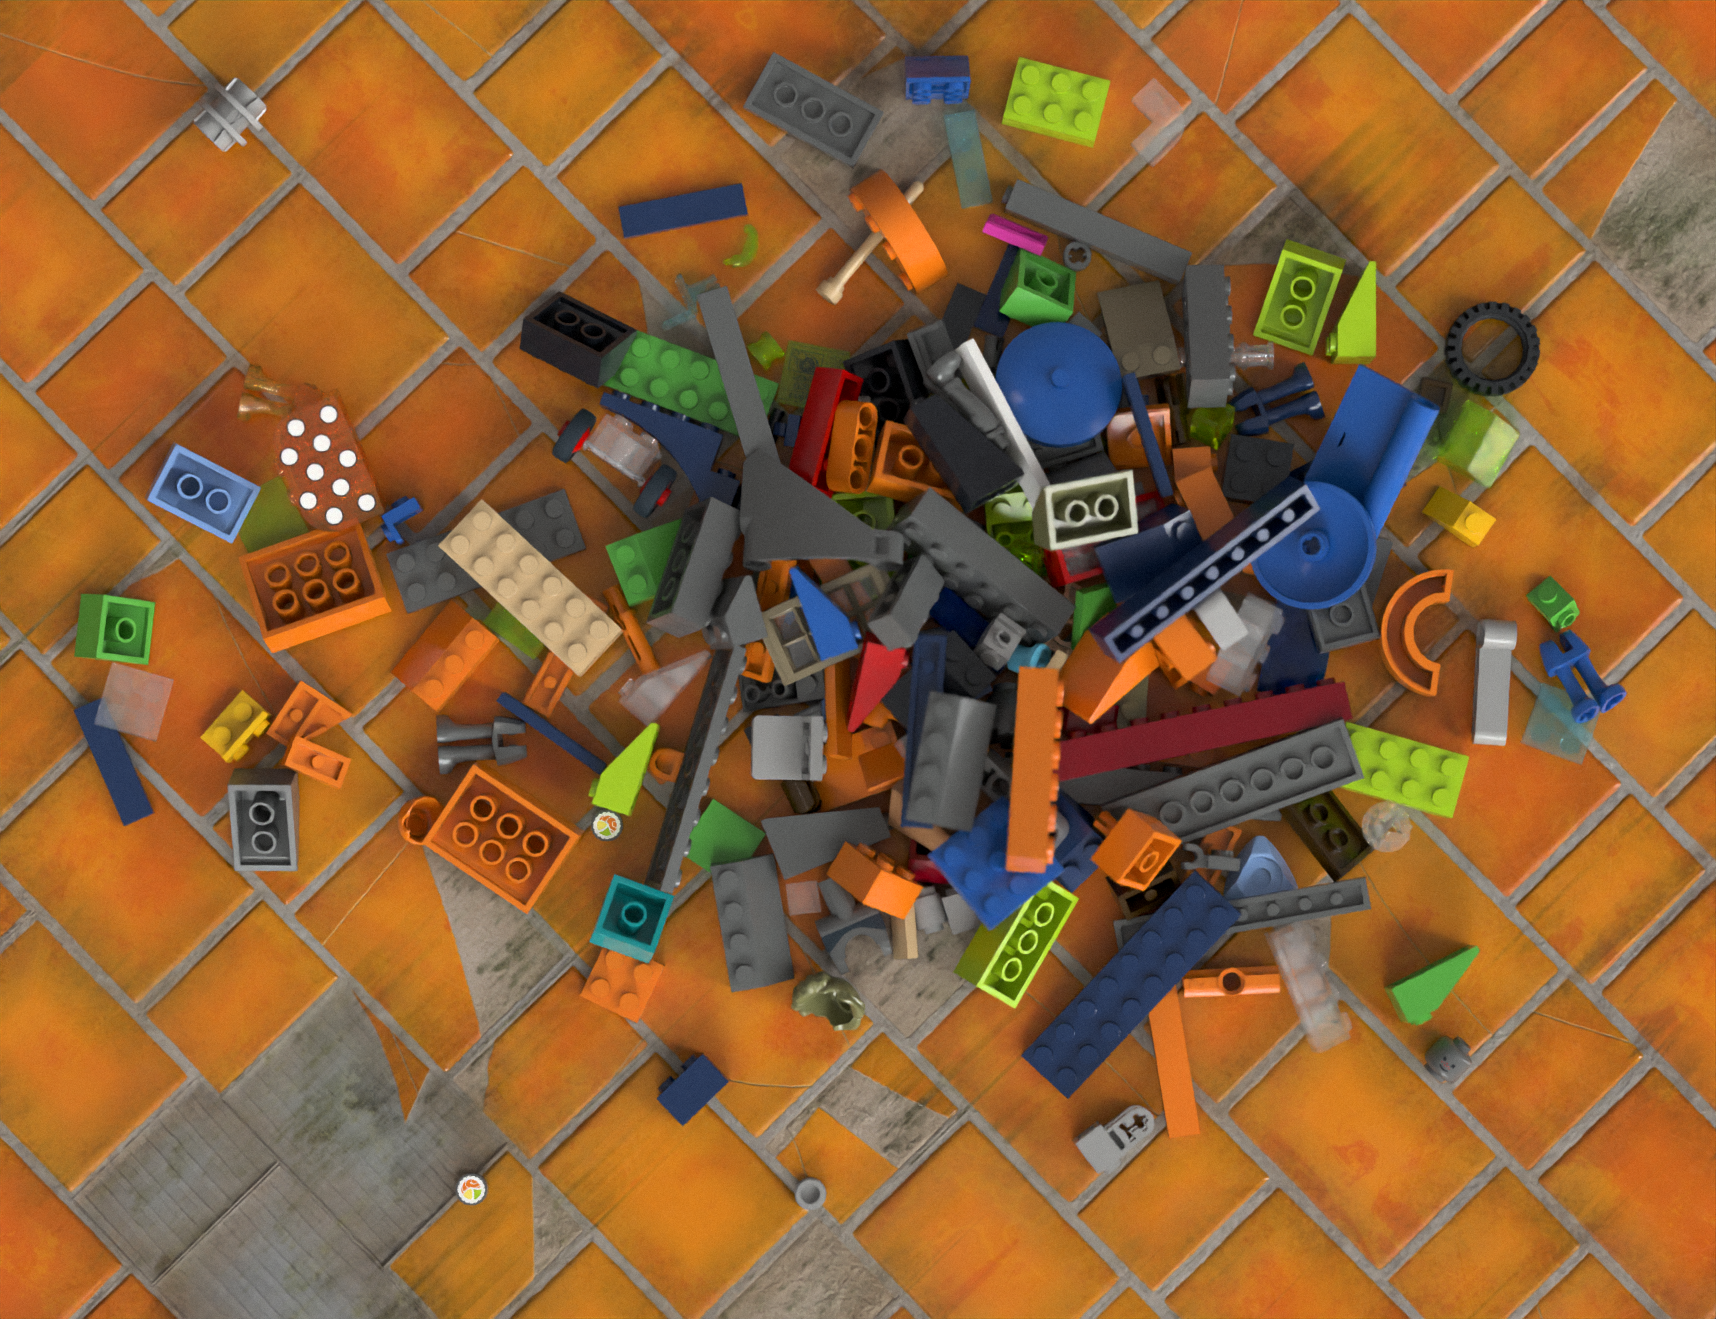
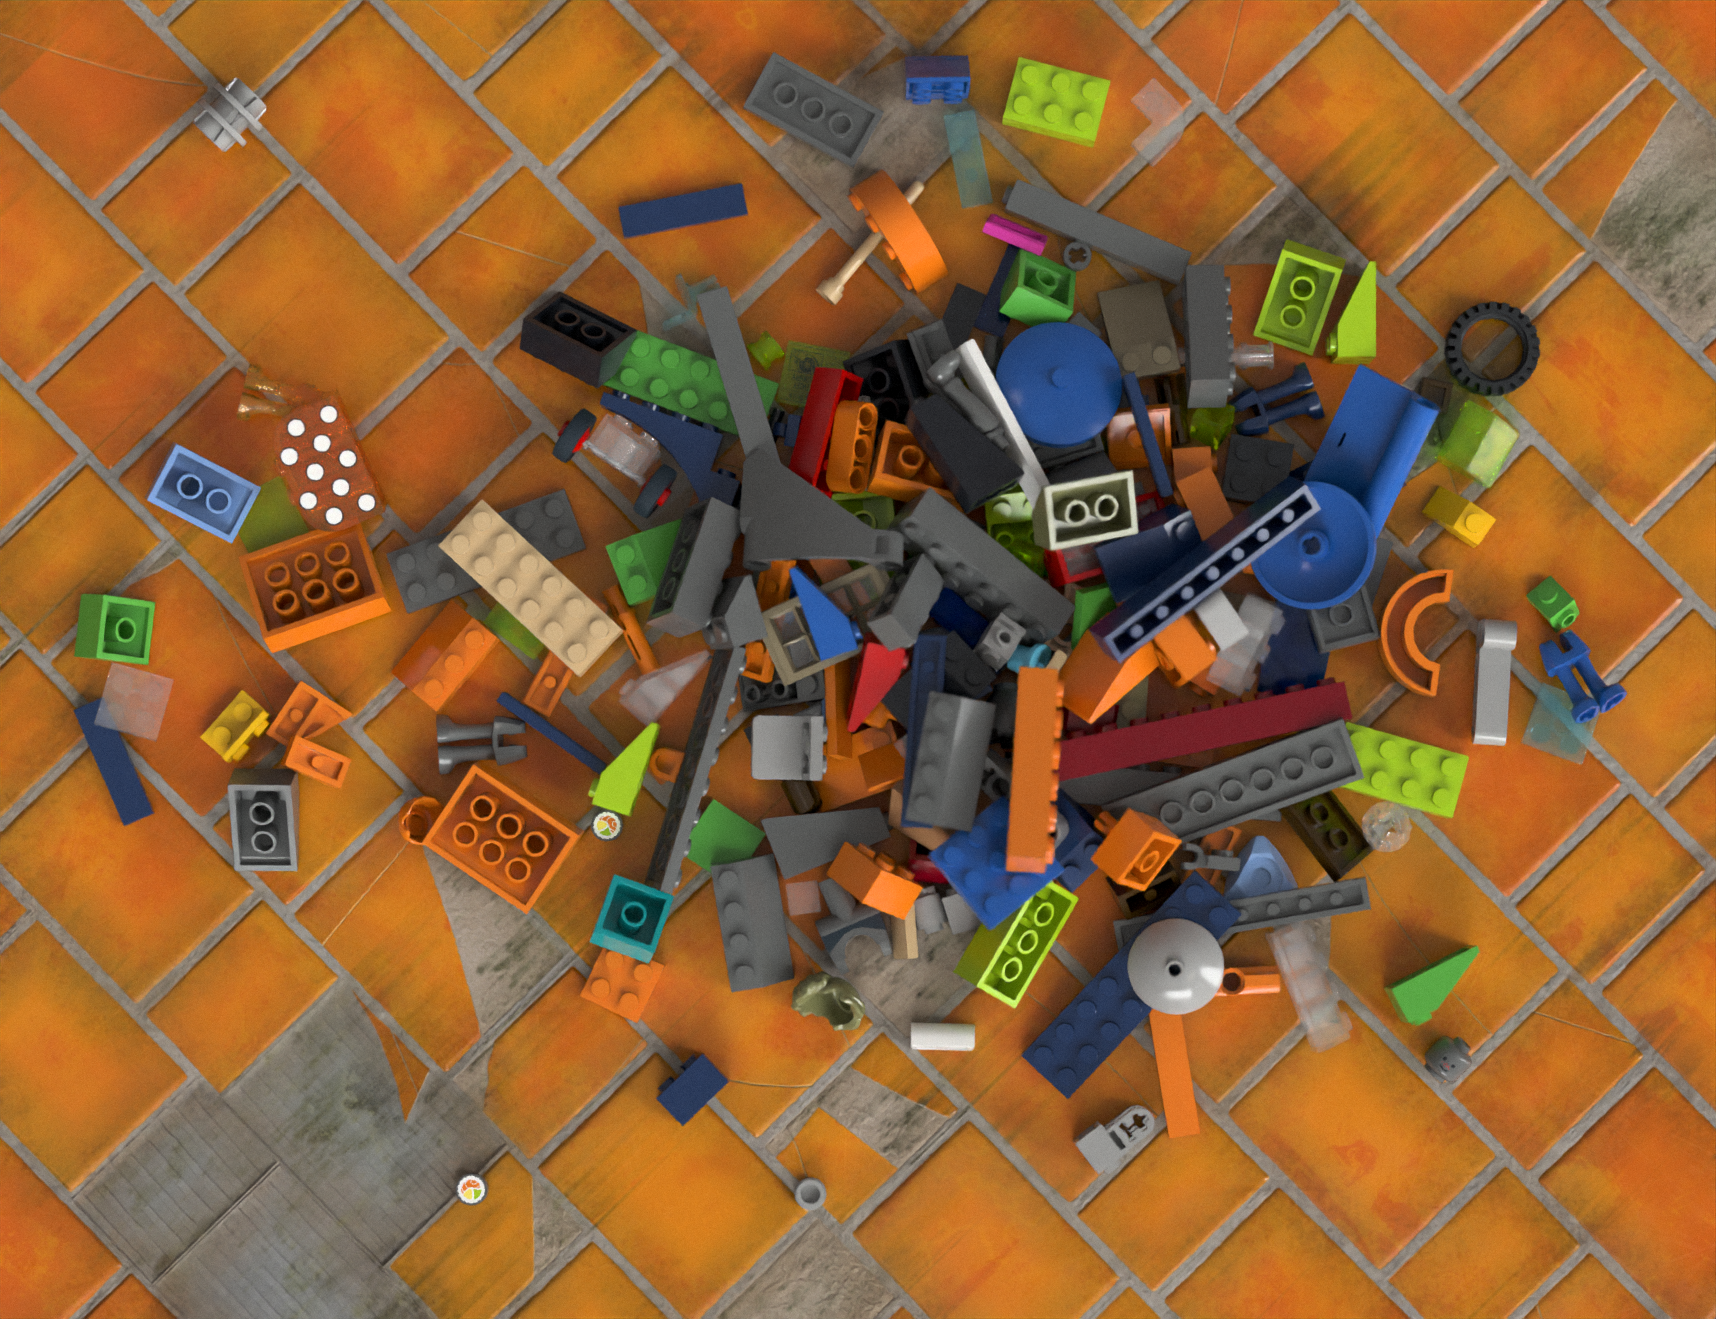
blue bracket [381,496,423,545] -> none
clear neon green piece [723,224,758,268] -> none
none -> white brick [910,1022,975,1051]
none -> light grey dish [1128,918,1224,1014]

